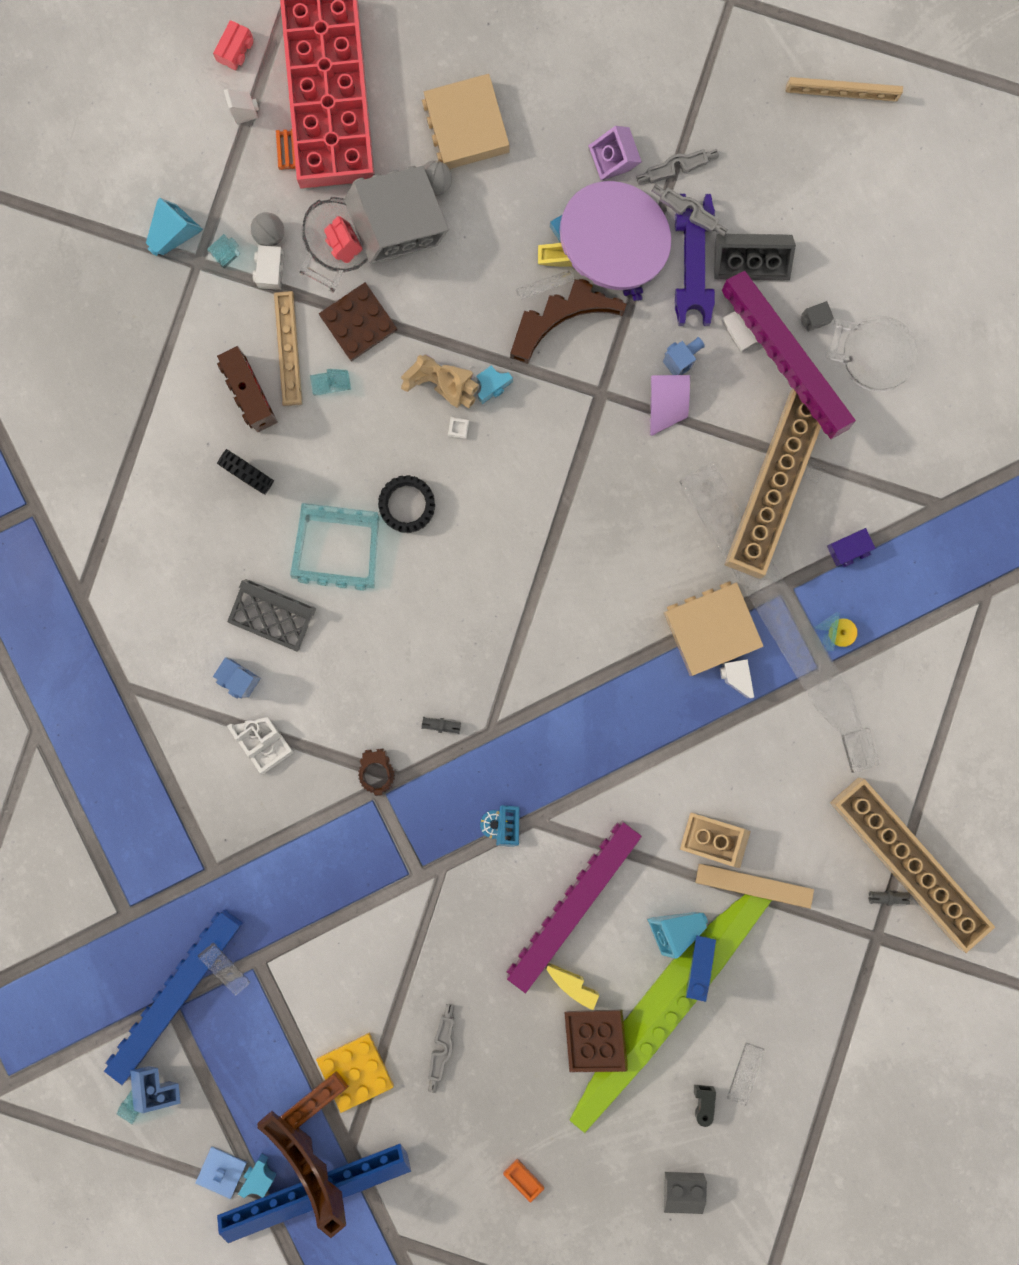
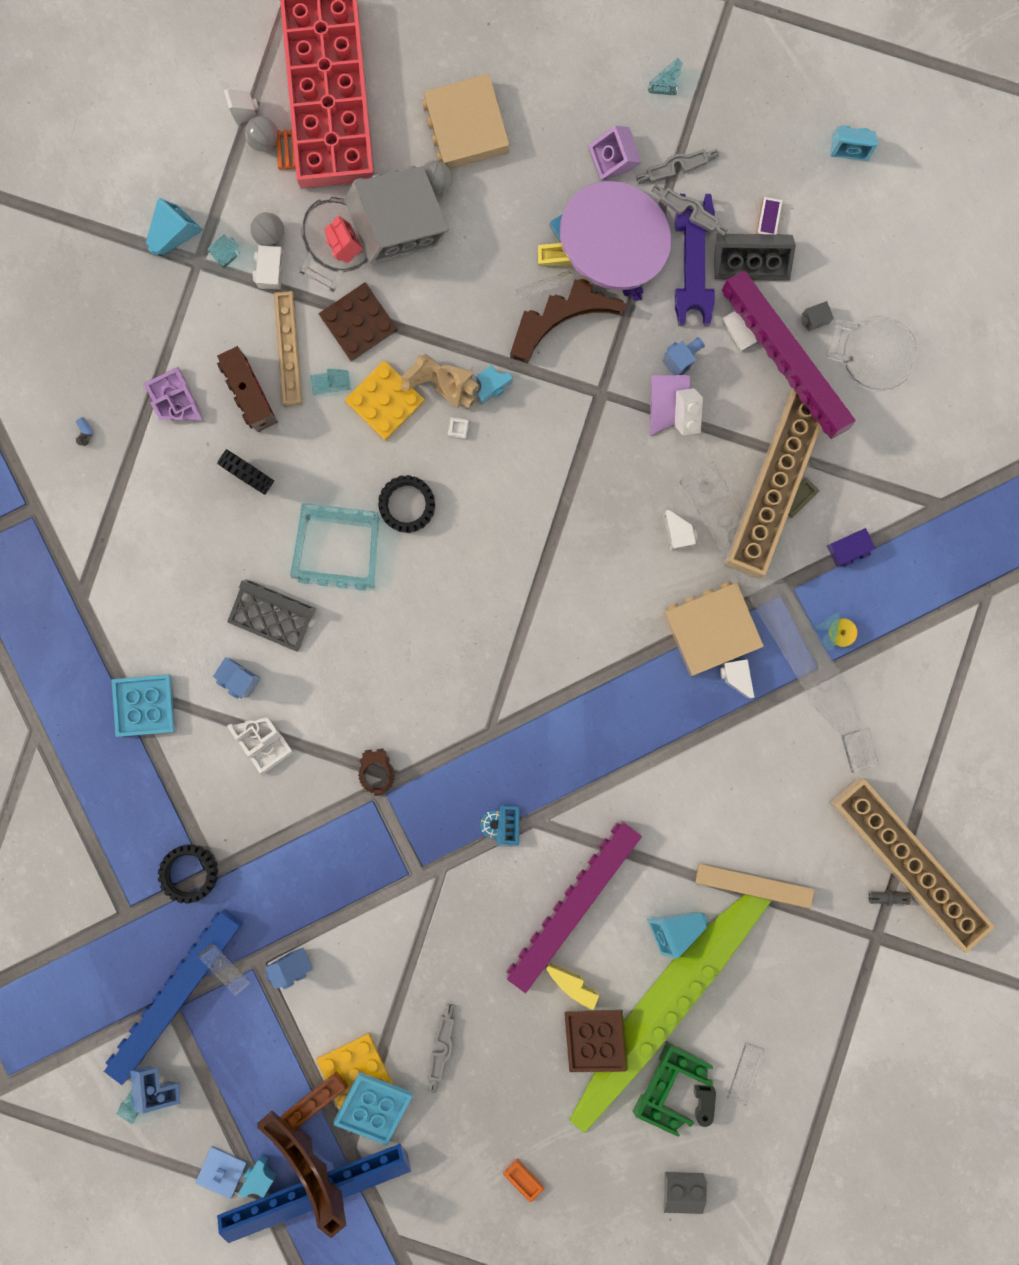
coral brick [213,20,253,70] -> none
dark grey pin [421,717,461,734] -> none
tan slope [680,813,751,868] -> none
blue slope [686,935,716,1002] -> none
tan tile [785,77,903,102] -> none
none -> arm [76,417,93,446]
none -> medium azure plate [111,675,175,737]
none -> lavender slope [144,367,203,420]
none -> black tyre [158,844,218,904]
none -> light grey piece [245,116,278,152]
none -> medium blue brick [265,948,313,989]
none -> medium azure plate [334,1071,413,1145]
none -> yellow plate [344,360,425,441]
none -> green wedge [632,1042,713,1137]
none -> clear light blue slope [648,58,683,95]
none -> white slope [663,510,698,550]
none -> white brick [675,388,703,435]
none -> dark purple tile [757,197,783,234]
none -> olive tile [788,478,819,518]
none -> medium azure slope [830,126,878,161]

